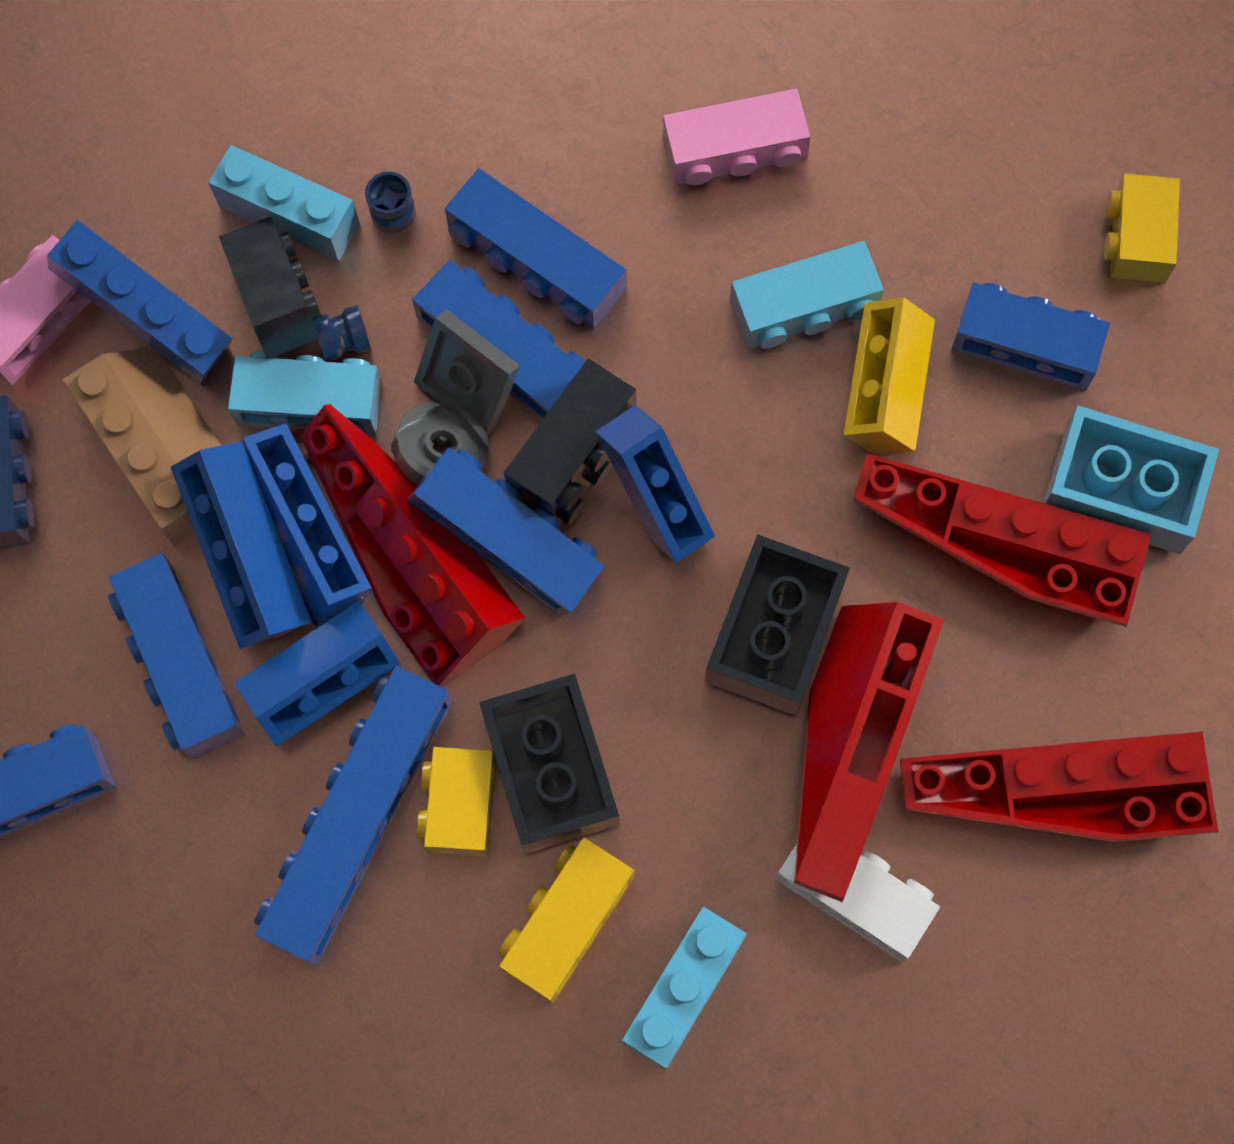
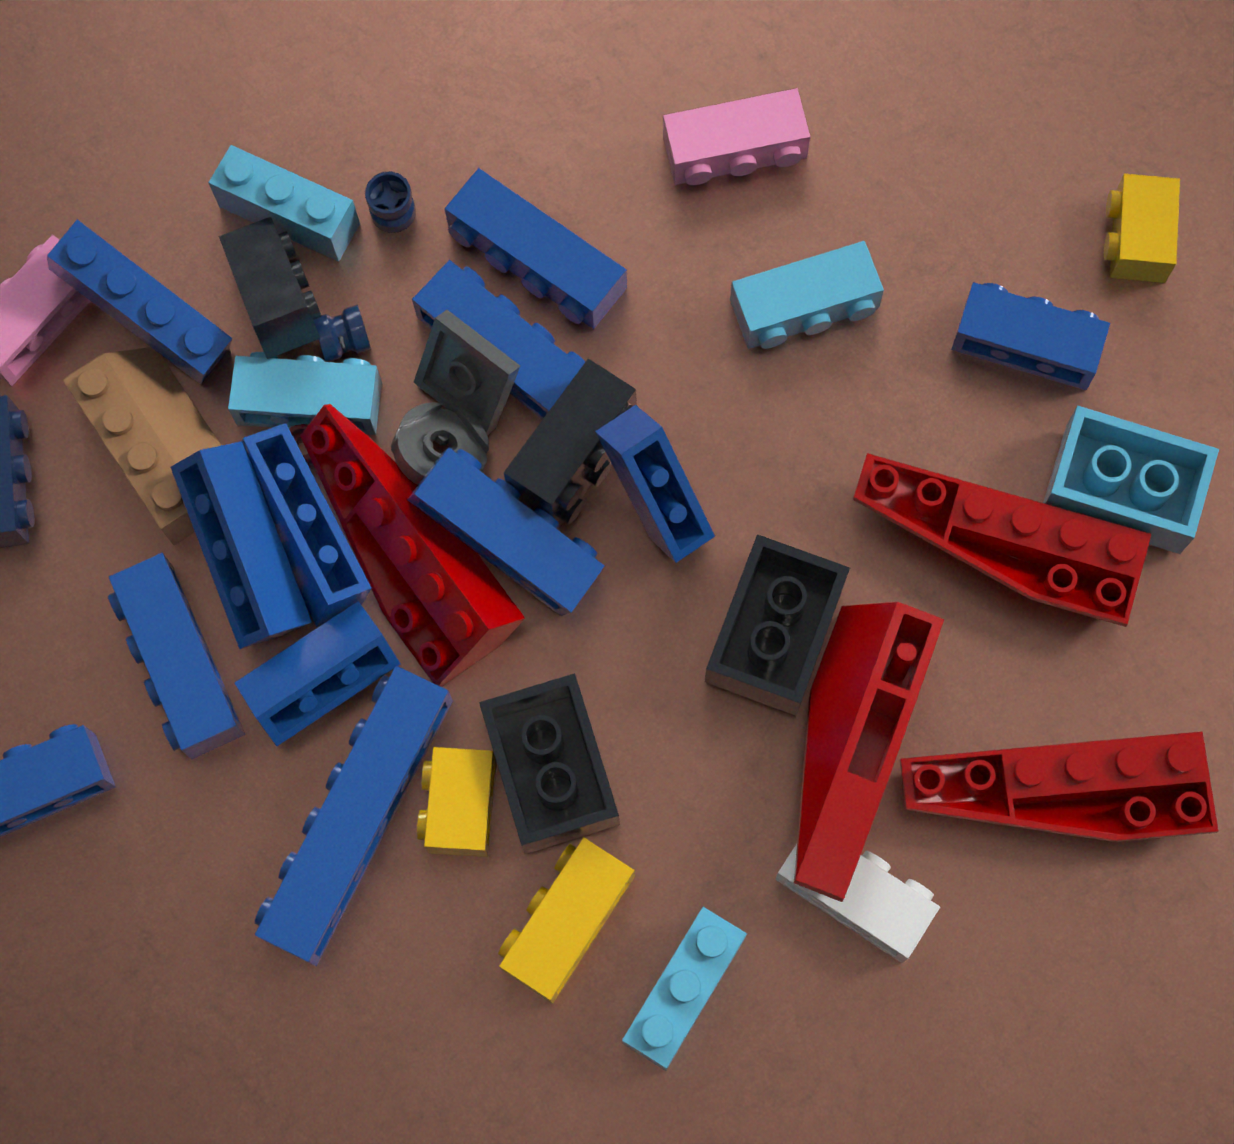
yellow brick [844,297,935,455] -> none

